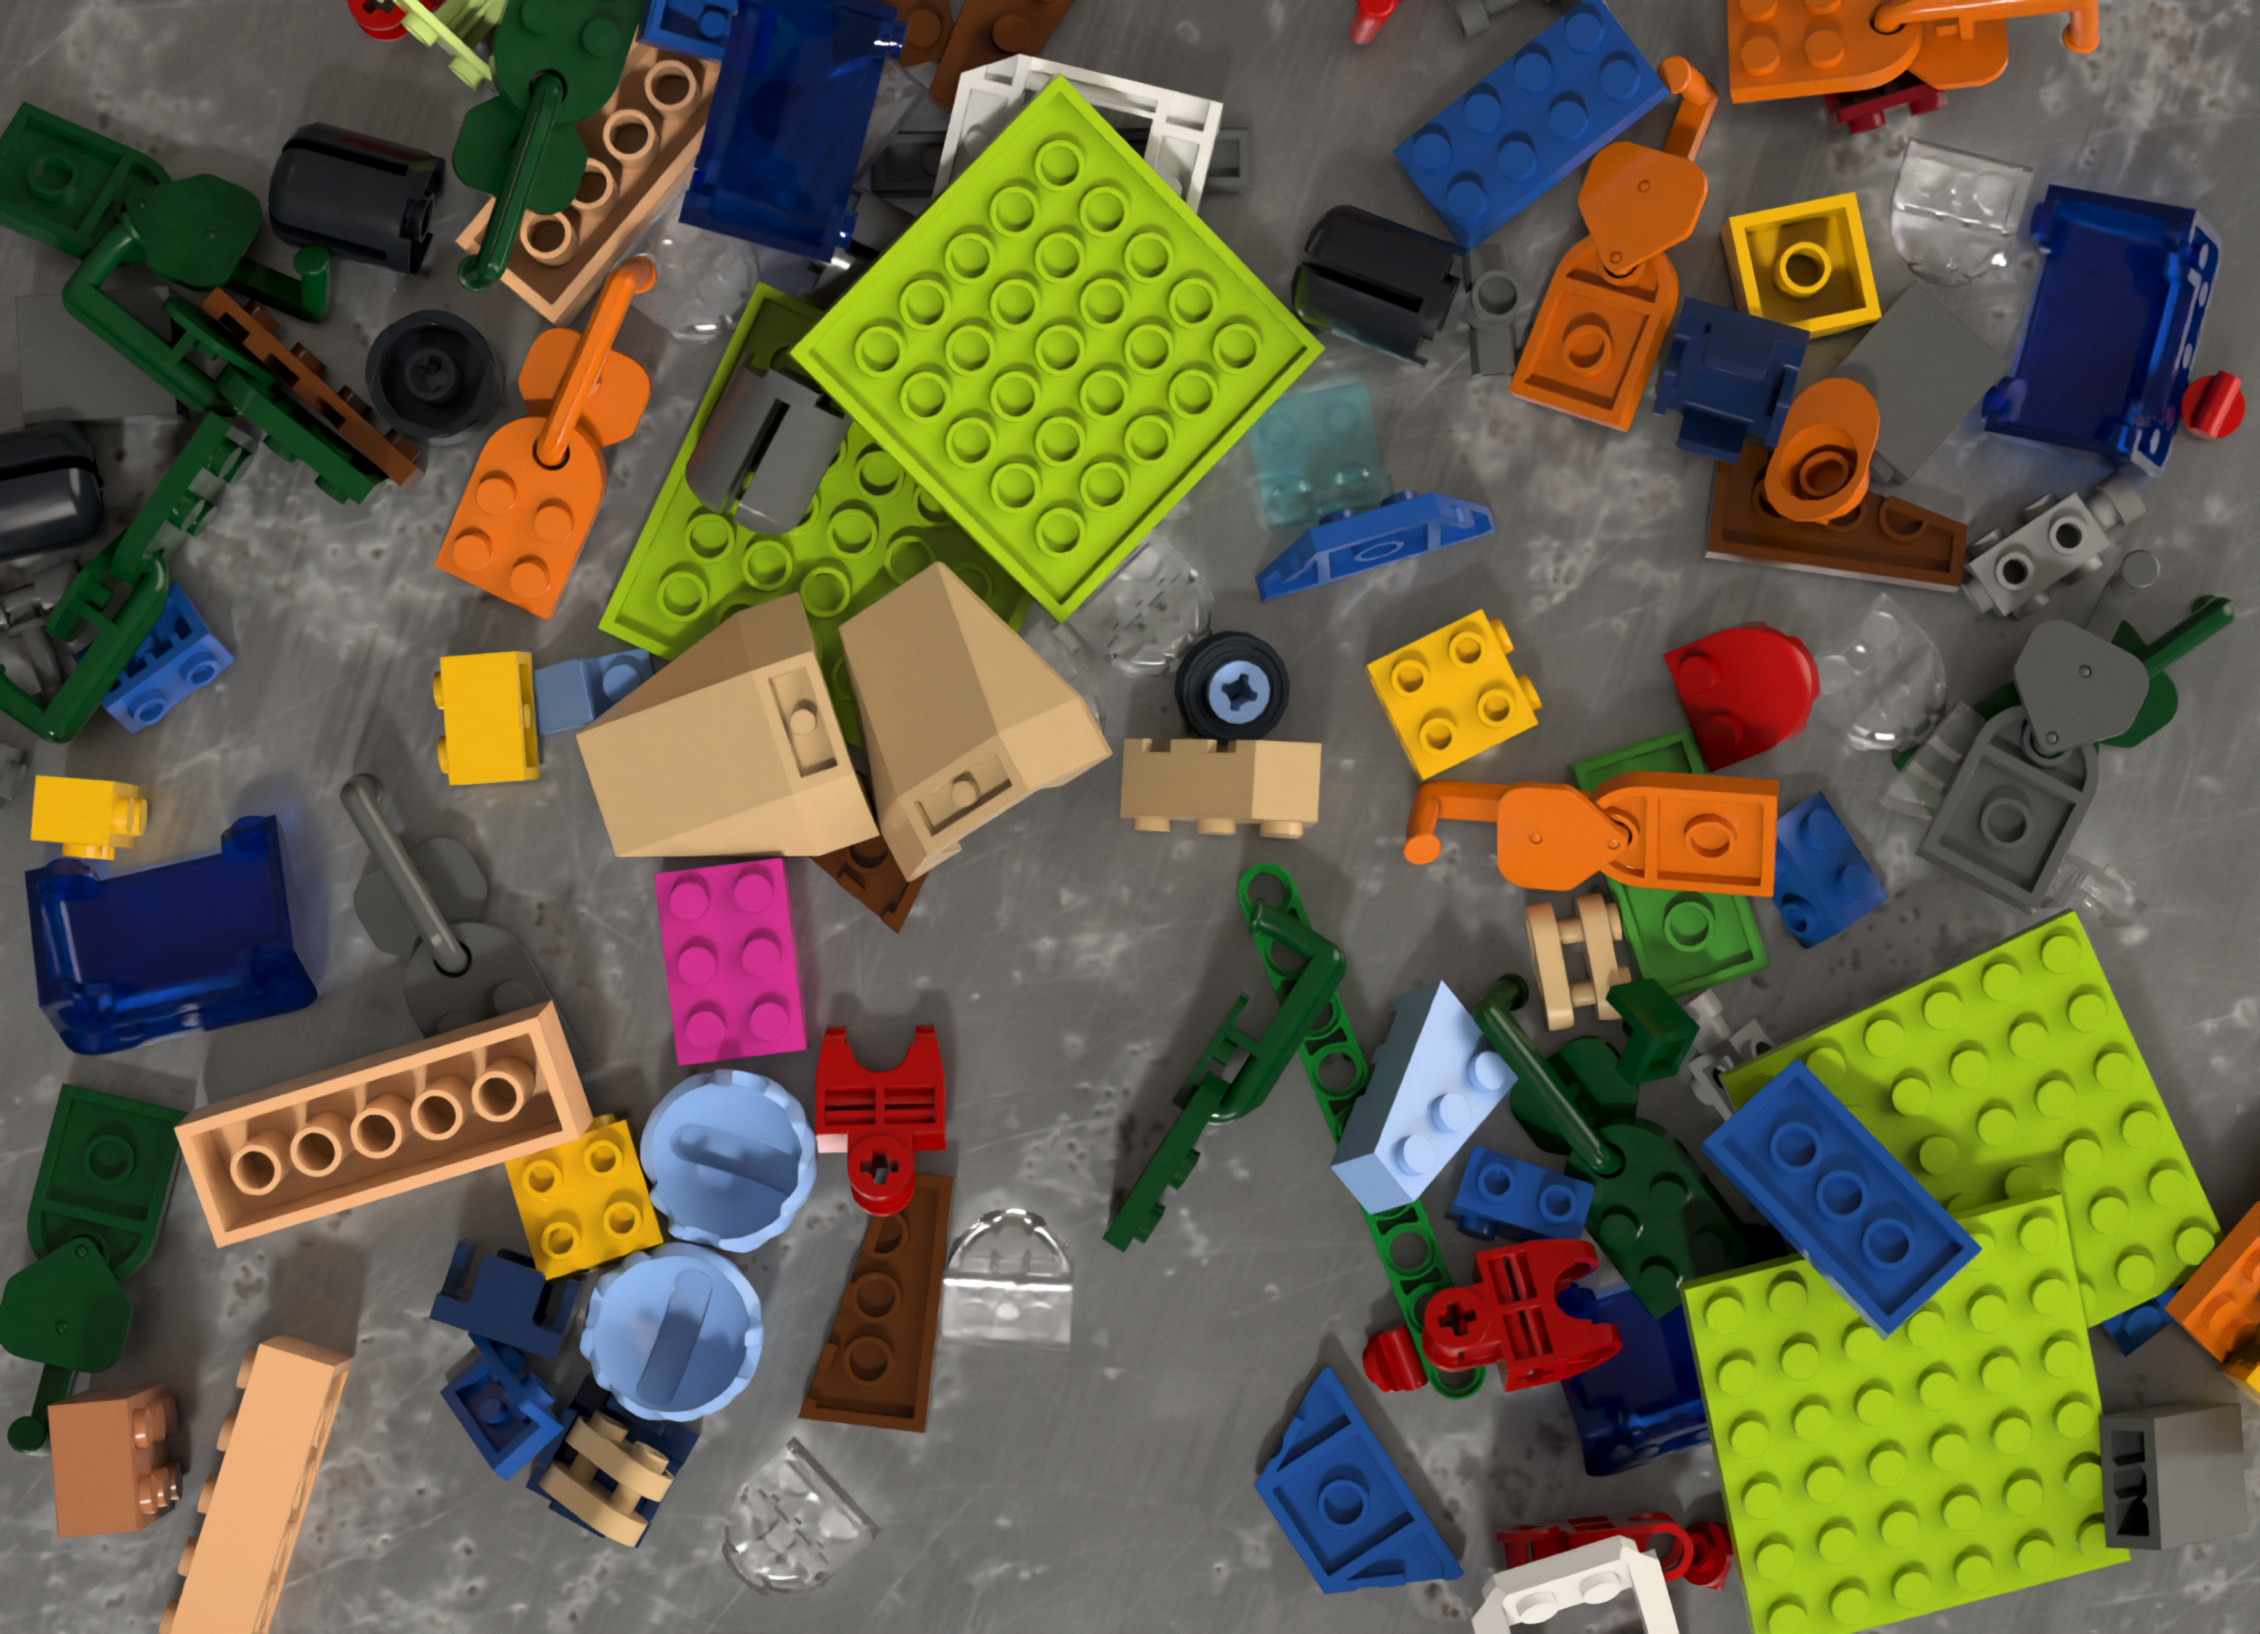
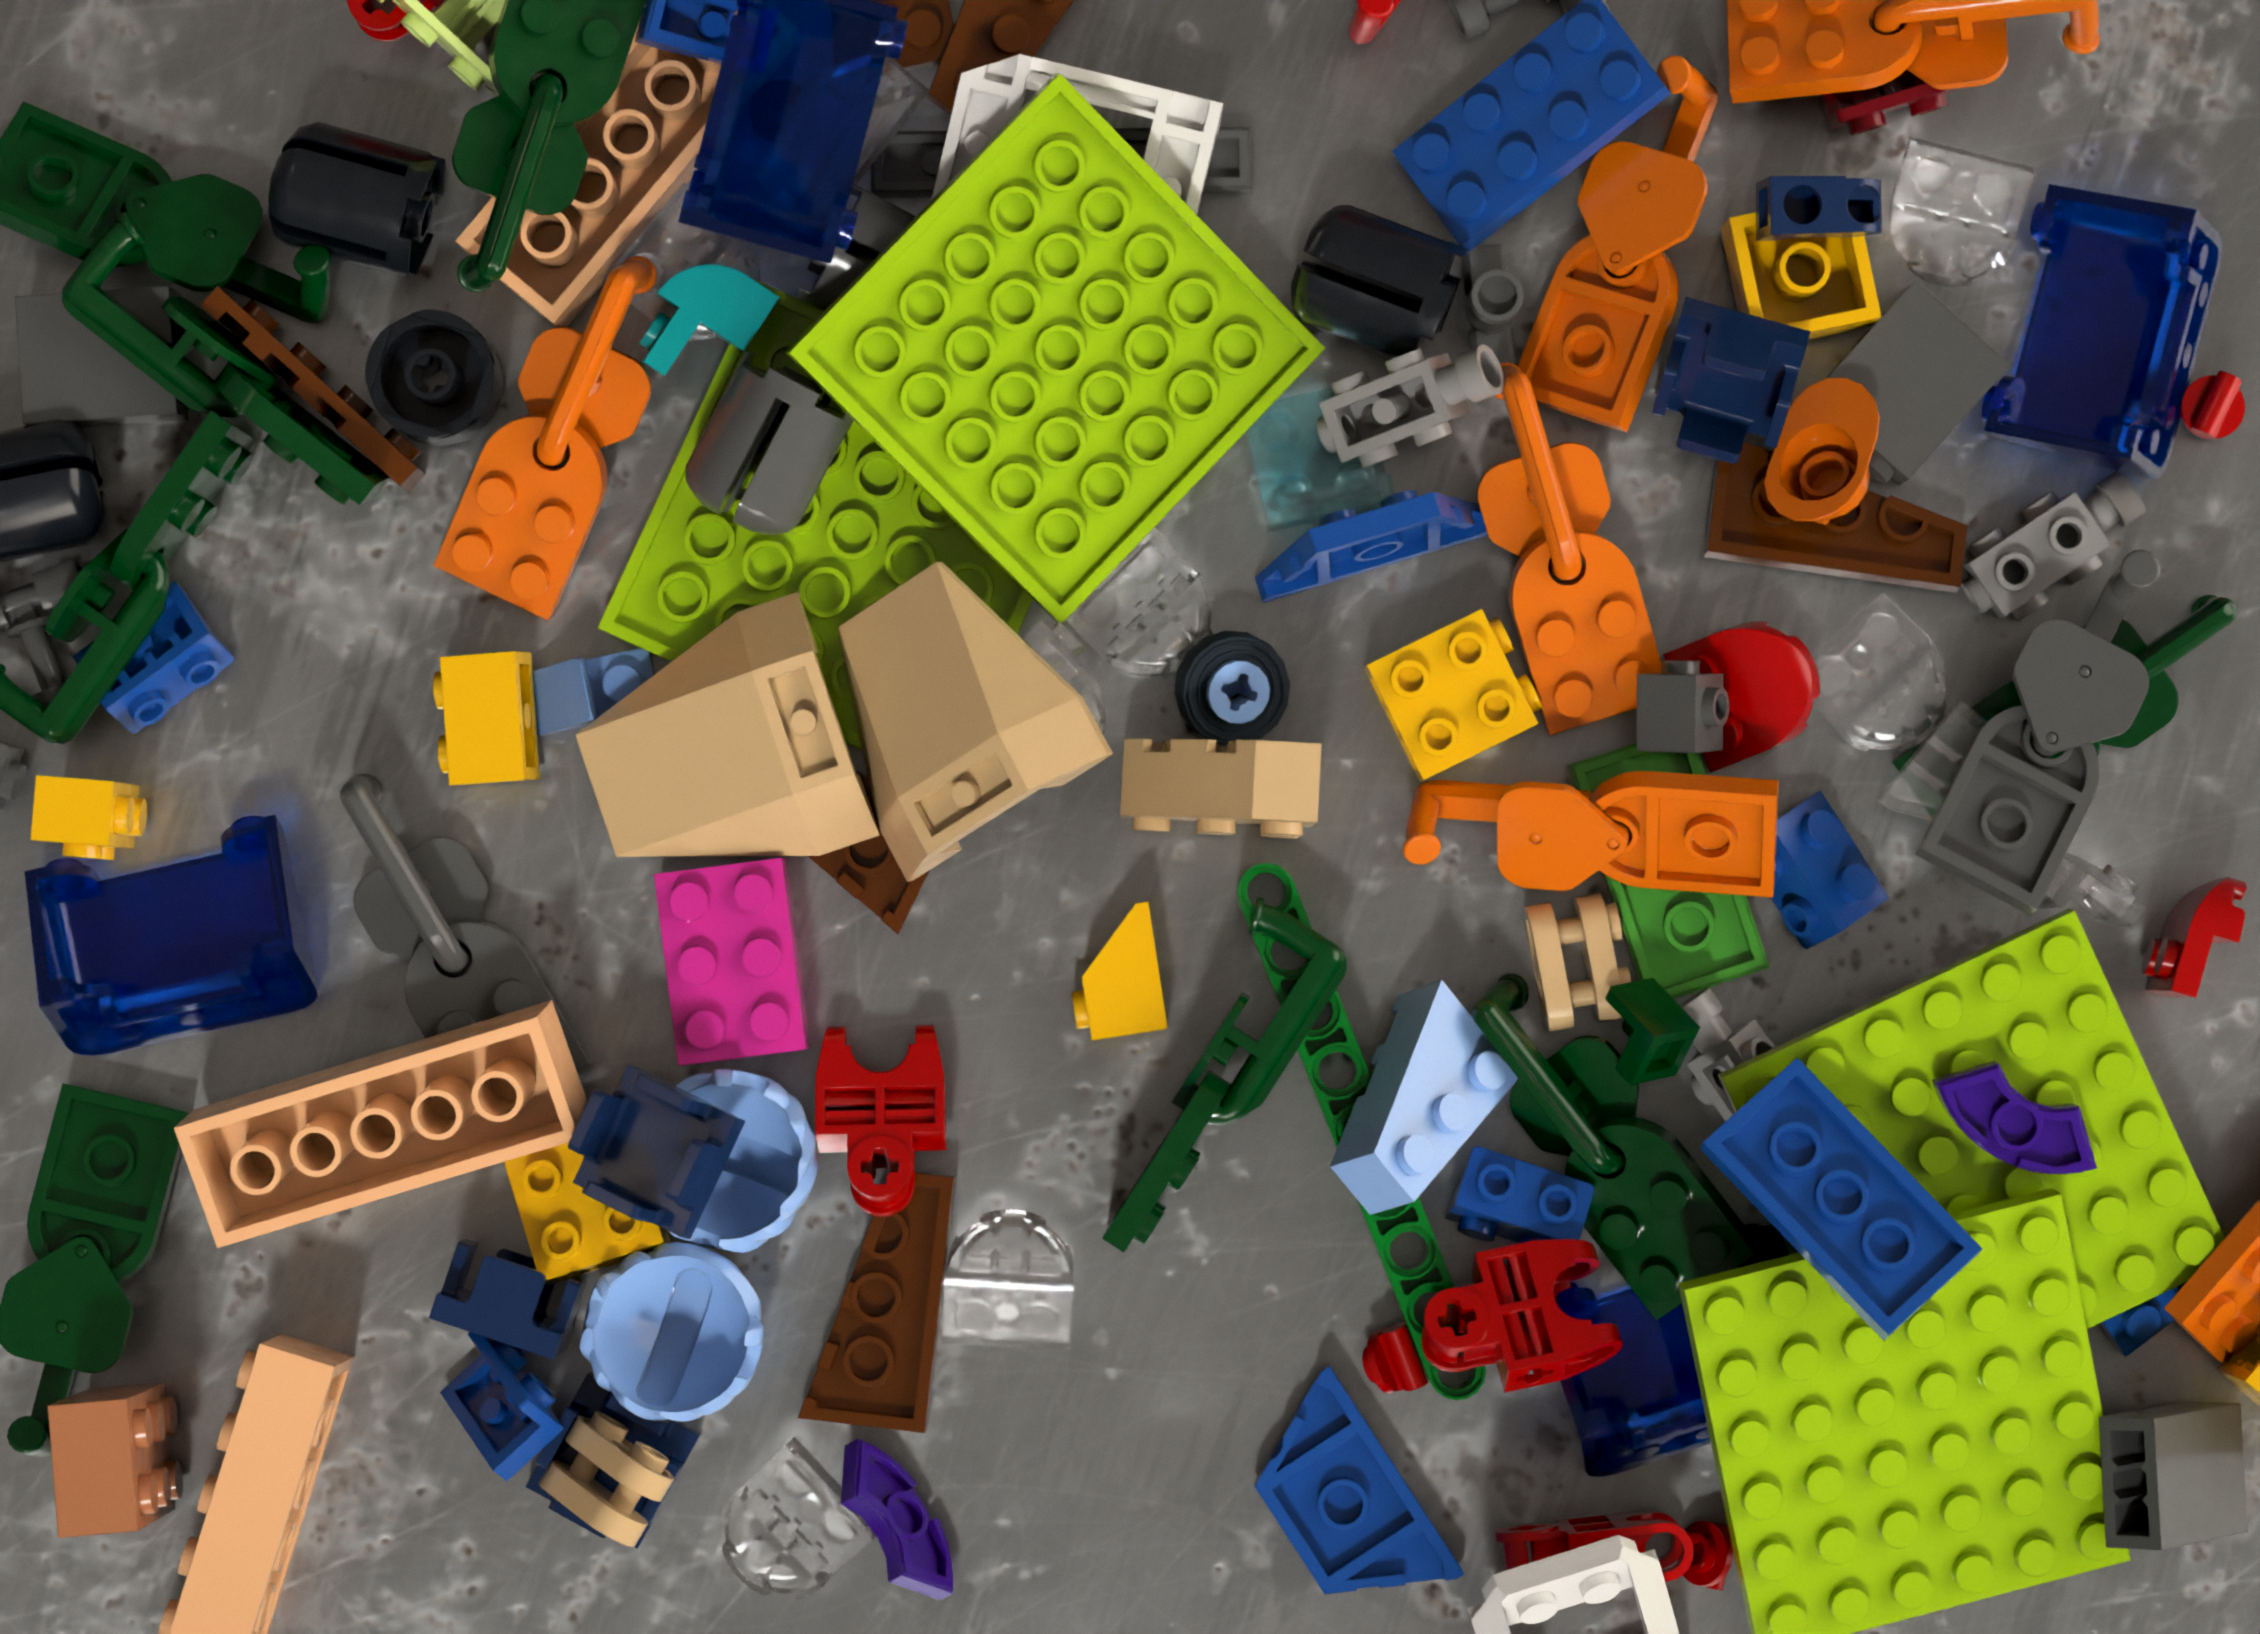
none -> dark blue panel [568,1065,745,1239]
none -> teal brick [638,264,780,376]
none -> dark purple tile [840,1439,953,1600]
none -> yellow slope [1071,902,1168,1040]
none -> light grey brick [1316,344,1504,468]
none -> orange plate [1477,362,1661,735]
none -> dark grey brick [1637,660,1729,753]
none -> dark blue leg [1756,176,1882,241]
none -> dark purple tile [1932,1061,2097,1174]
none -> red slope [2141,877,2247,998]

